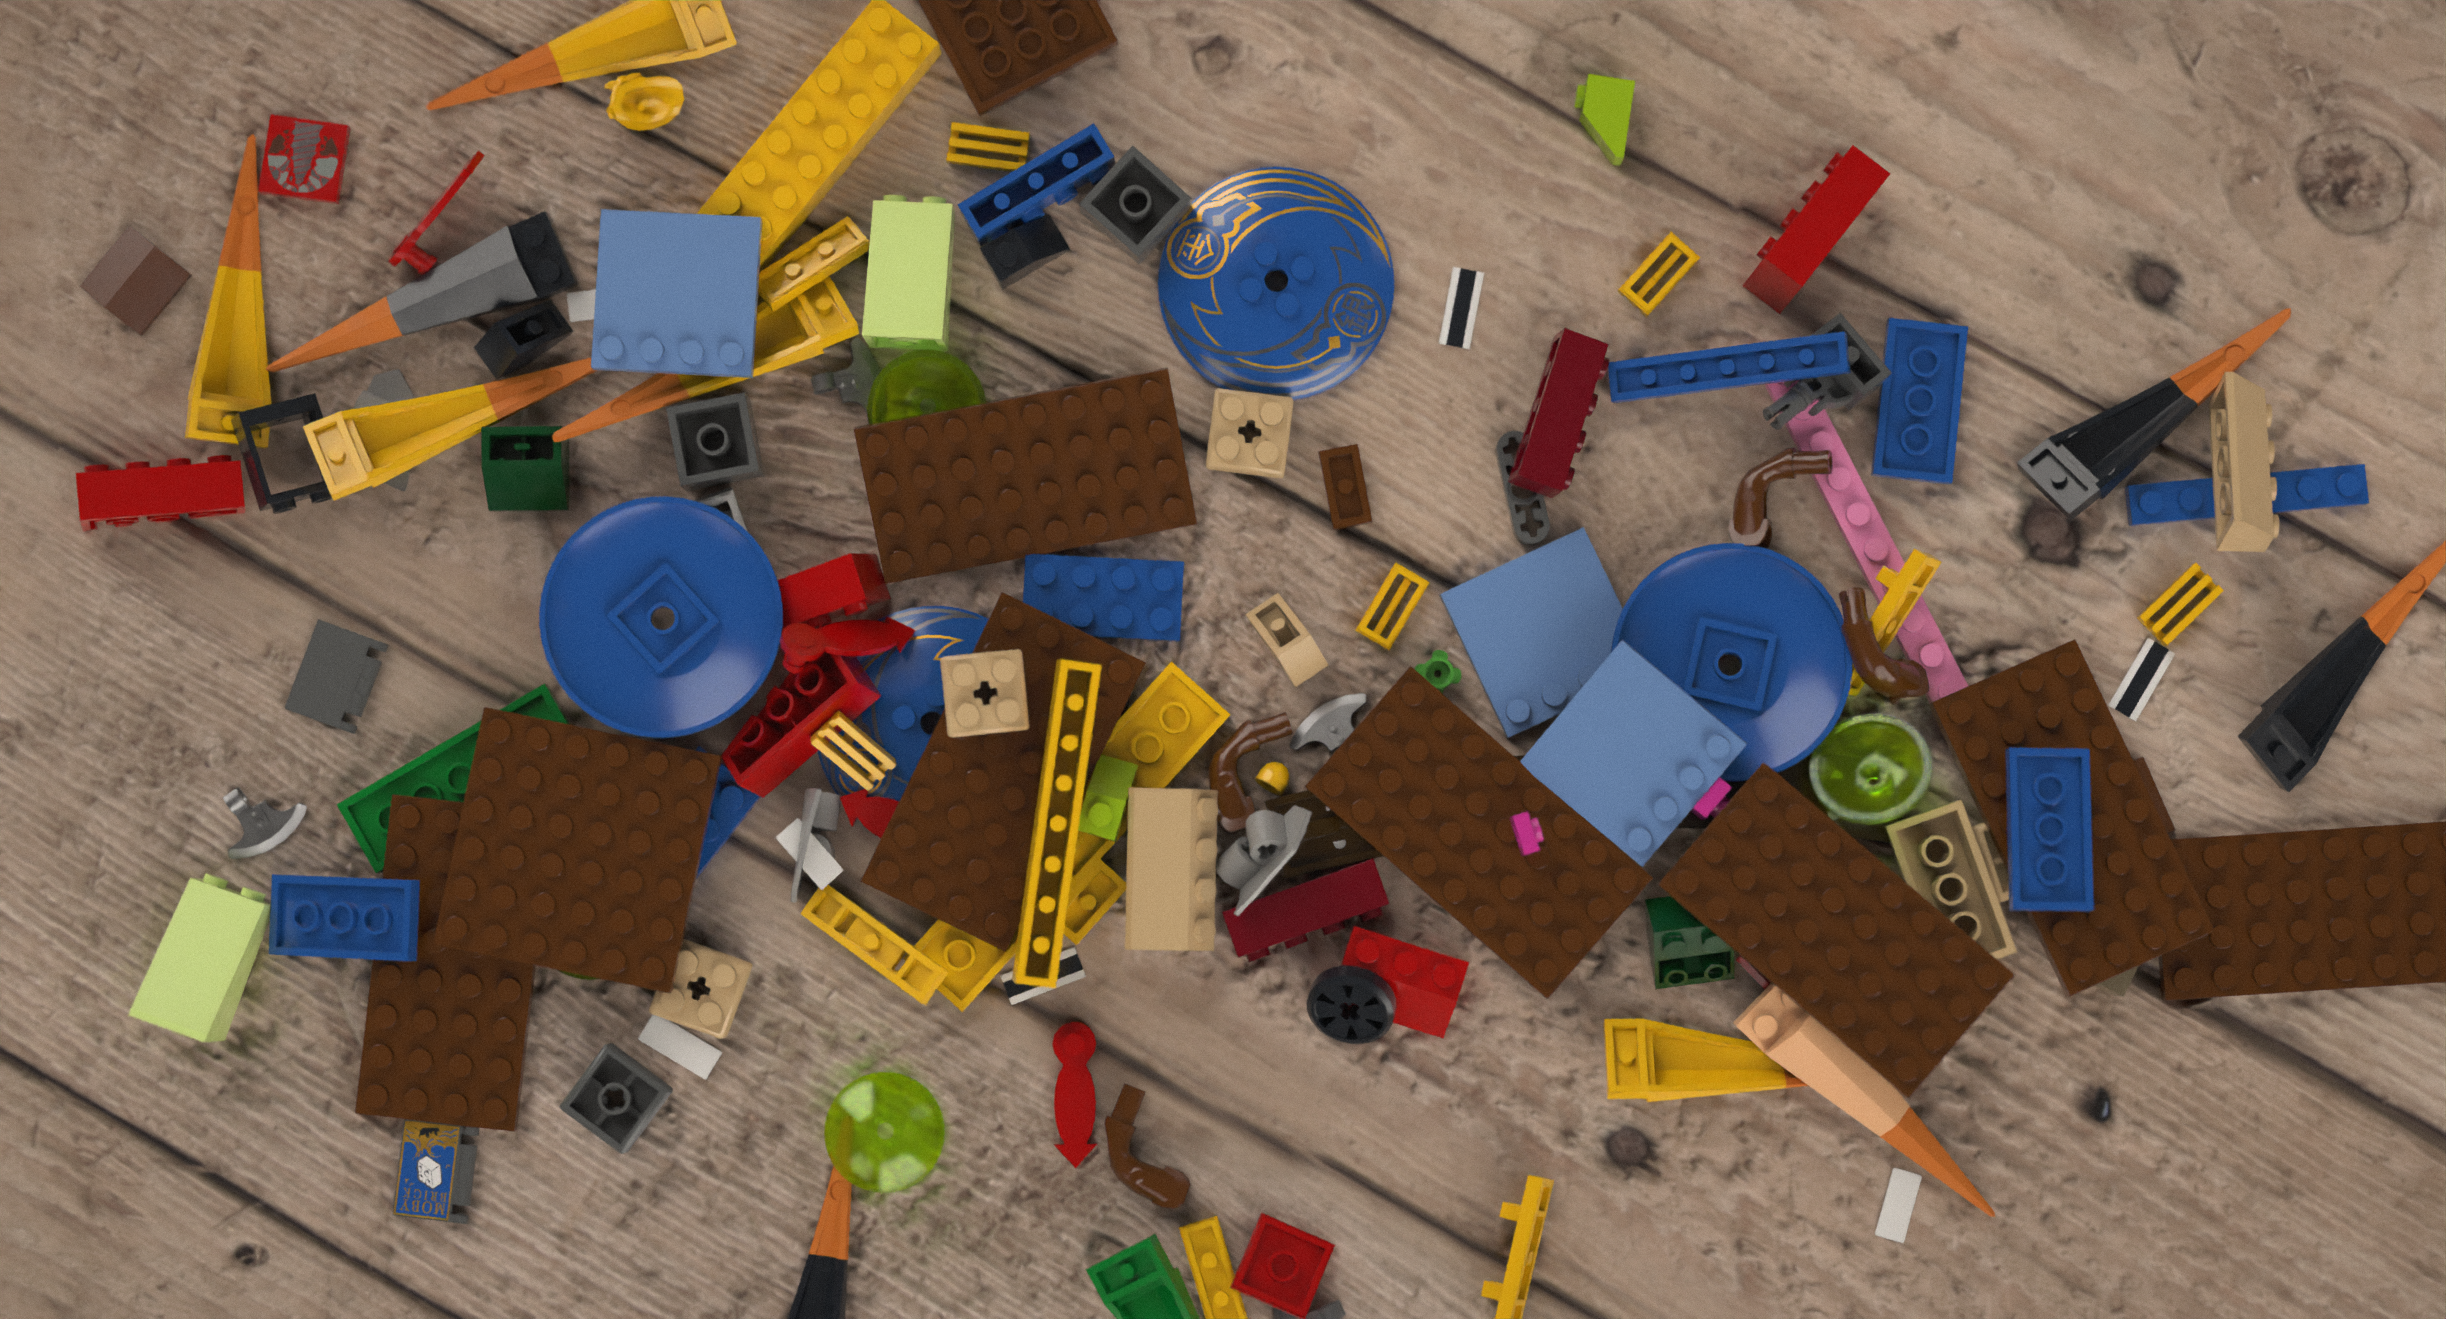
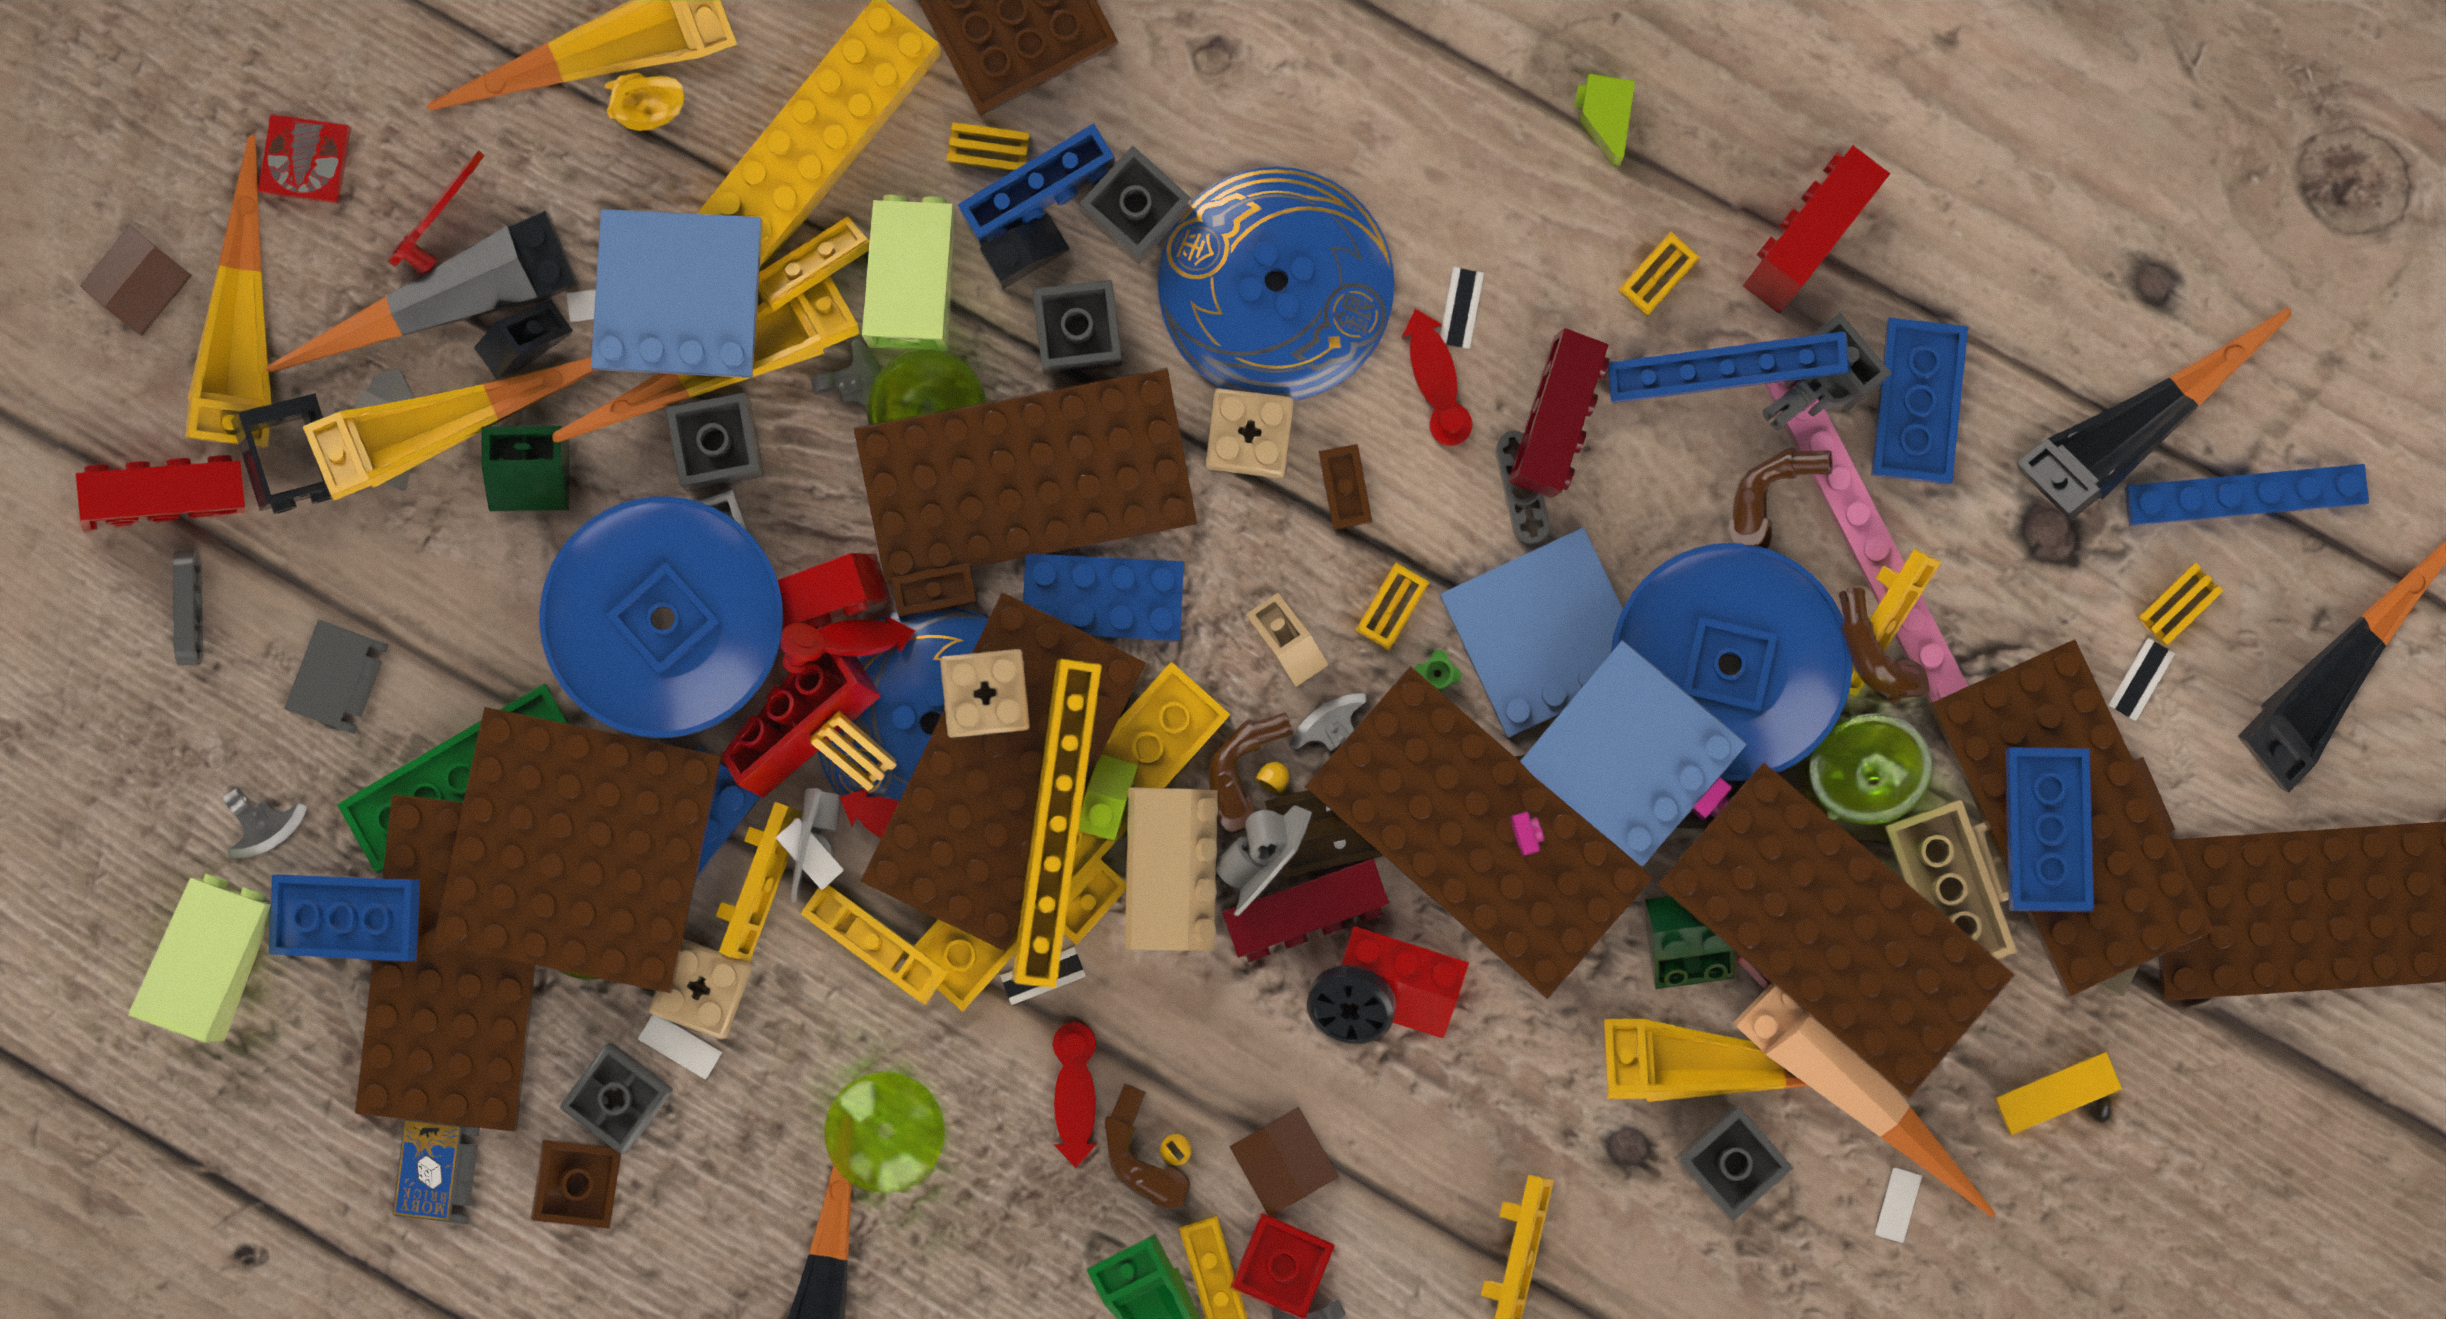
tan slope [2208,372,2279,552] -> none
none -> dark grey beam [173,550,203,666]
none -> reddish brown slope [530,1139,621,1229]
none -> yellow hinge [716,802,802,963]
none -> reddish brown plate [891,563,977,617]
none -> dark grey brick [1033,280,1122,375]
none -> yellow hinge [1160,1134,1192,1166]
none -> reddish brown slope [1229,1107,1338,1216]
none -> red brick [1401,308,1473,447]
none -> dark grey brick [1674,1105,1793,1222]
none -> yellow tile [1993,1052,2122,1135]

